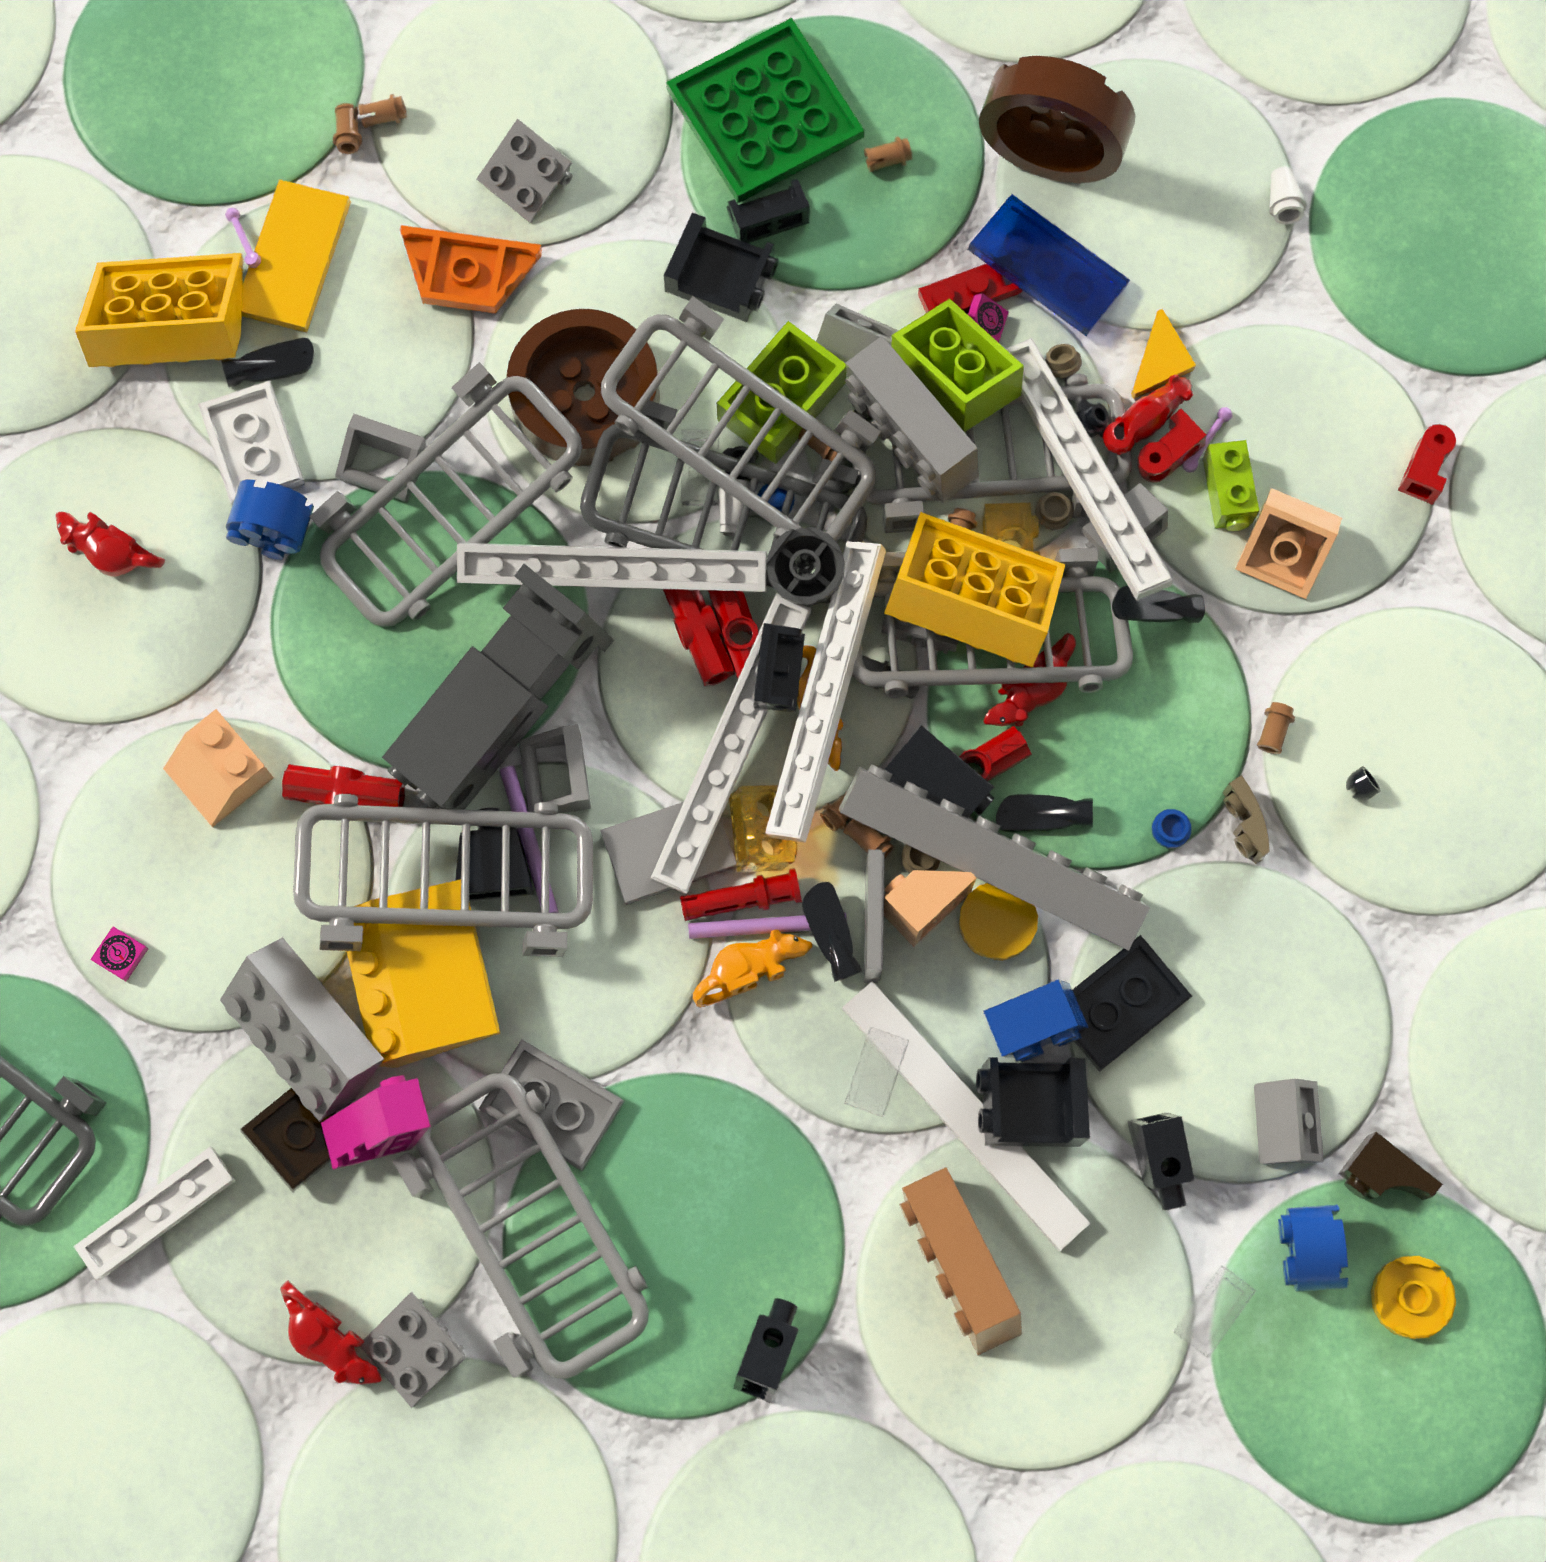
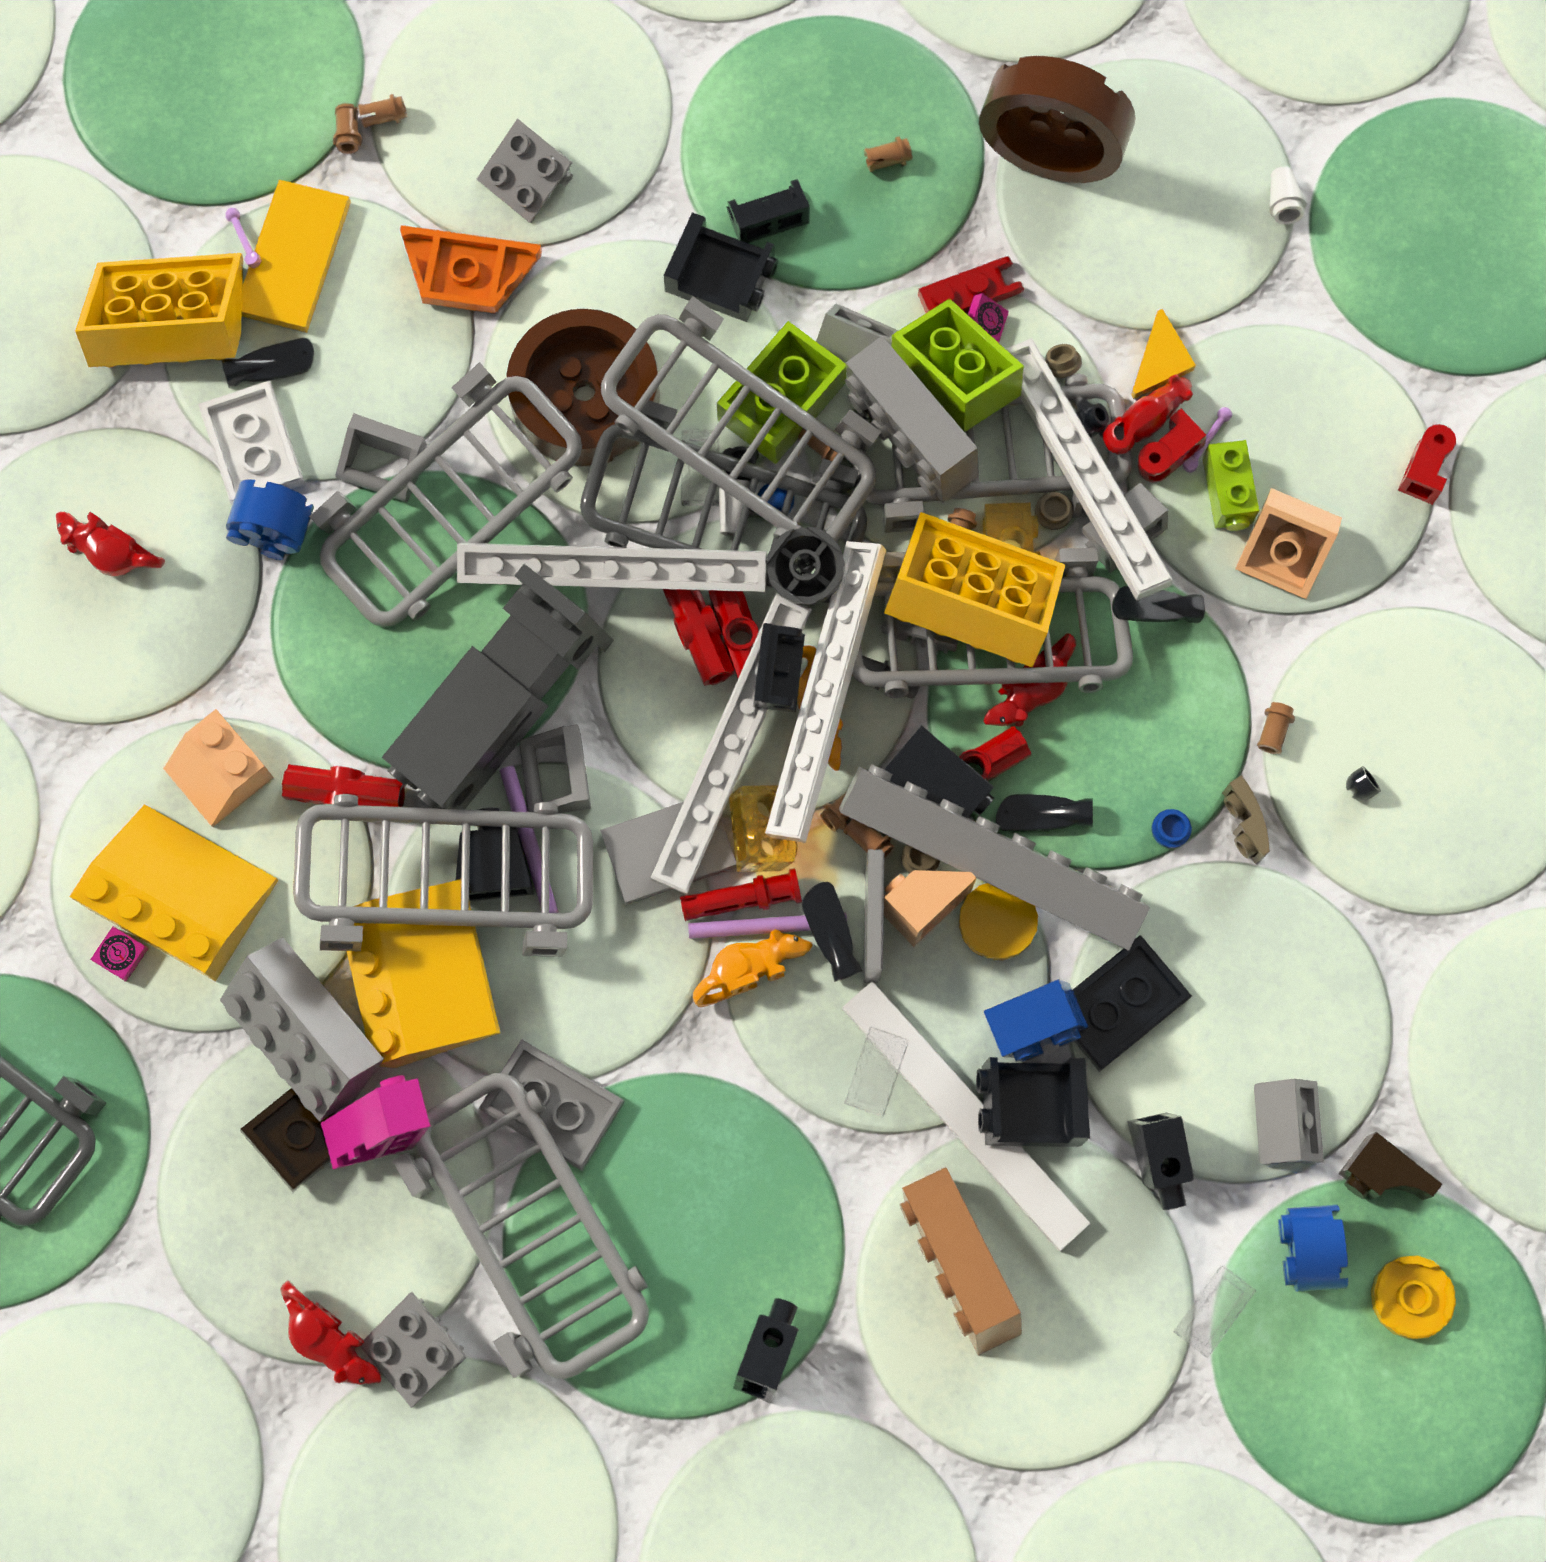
white plate [73,1147,236,1280] -> none
green plate [666,17,865,203] -> none
clear blue tile [967,194,1130,336] -> none
none -> yellow slope [70,804,278,982]

